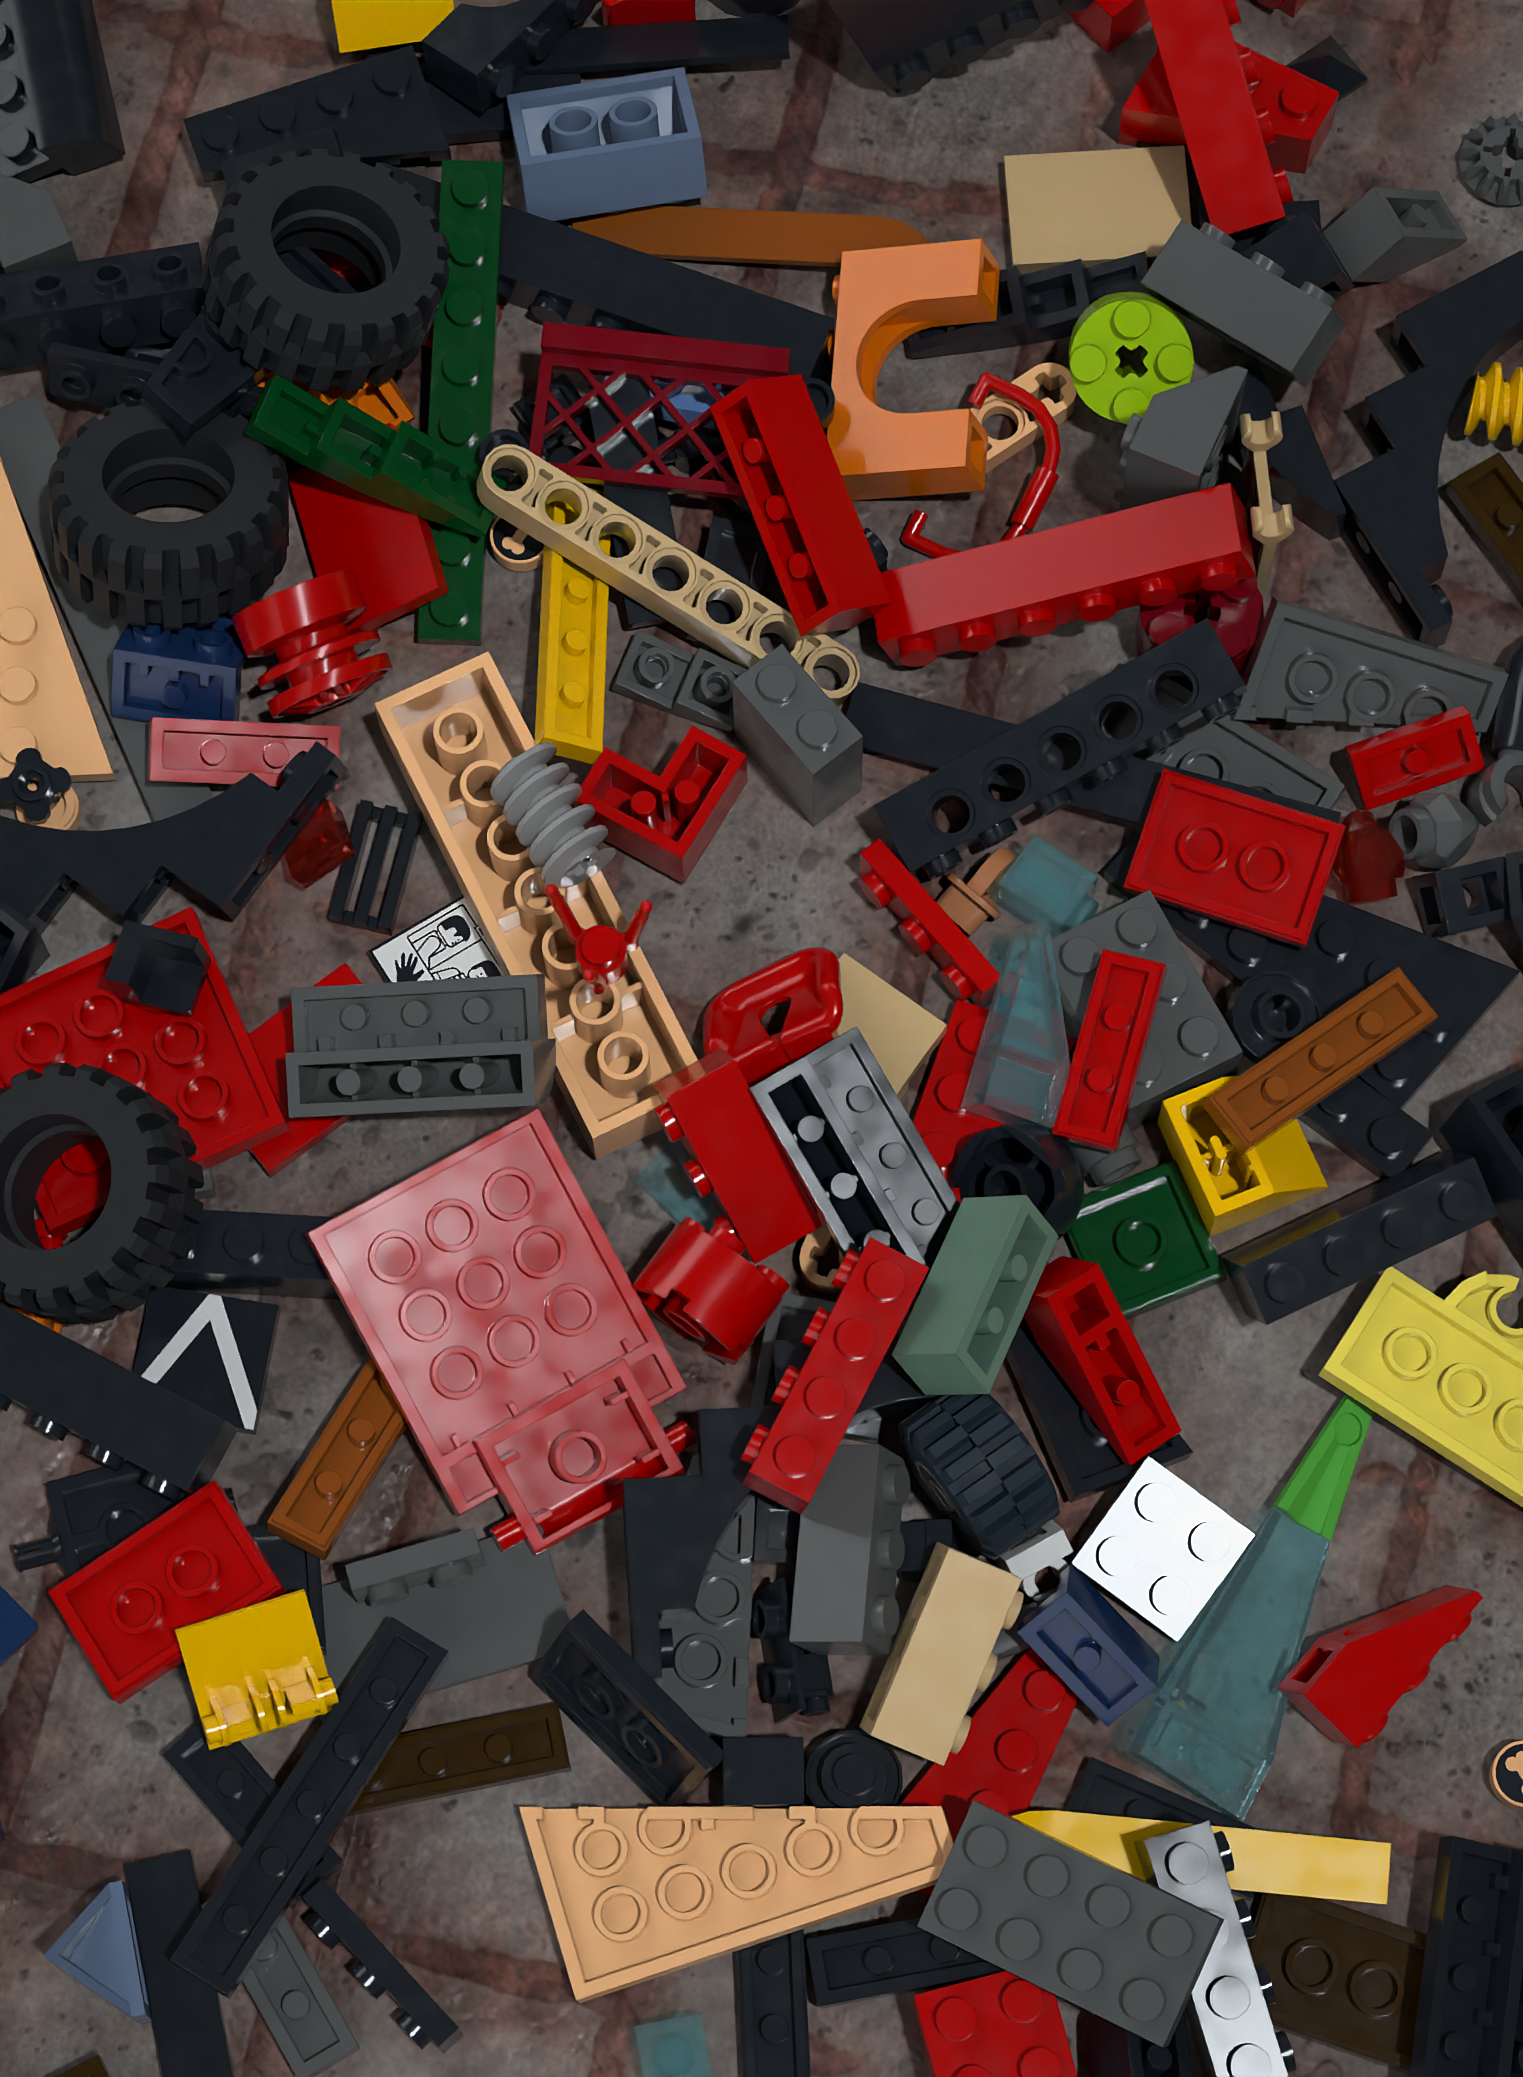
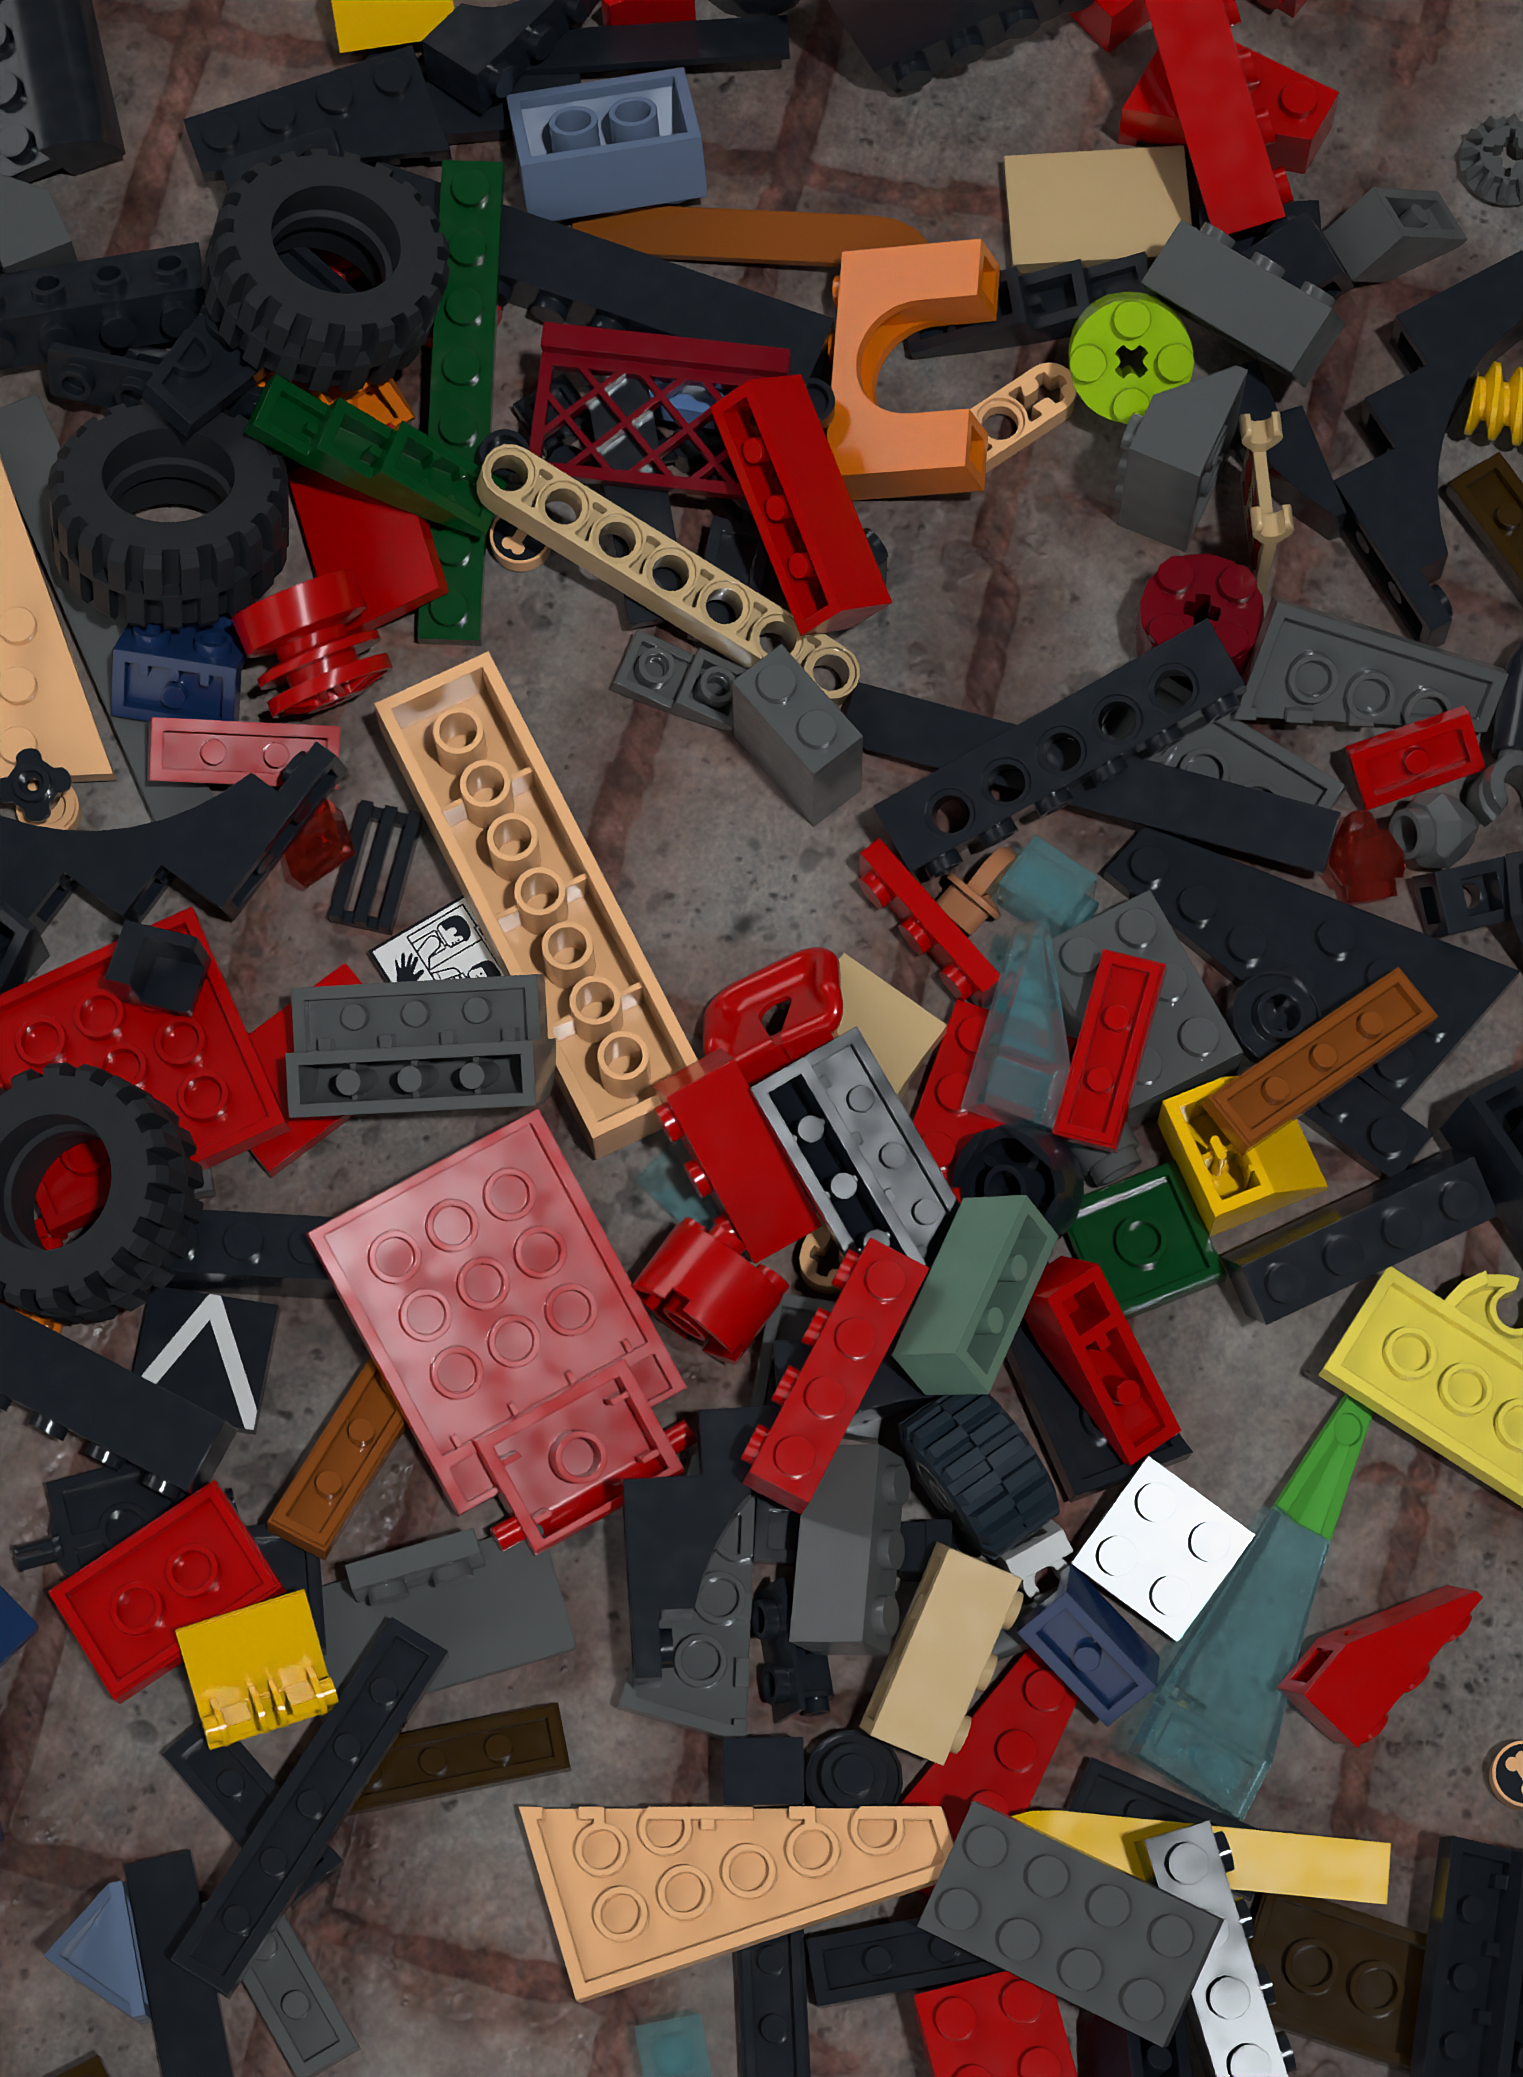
black plate [302,1878,463,2054] -> none
light grey piece [490,742,618,888] -> none
black tile [532,1609,726,1807] -> none
yellow plate [534,487,611,764] -> none
red plant [545,884,653,995] -> none
red brick [573,726,748,884] -> none
red brick [874,483,1256,667] -> none
red piece [902,372,1061,559] -> none
red tile [1123,769,1346,949] -> none
black slope [1286,35,1368,102] -> none

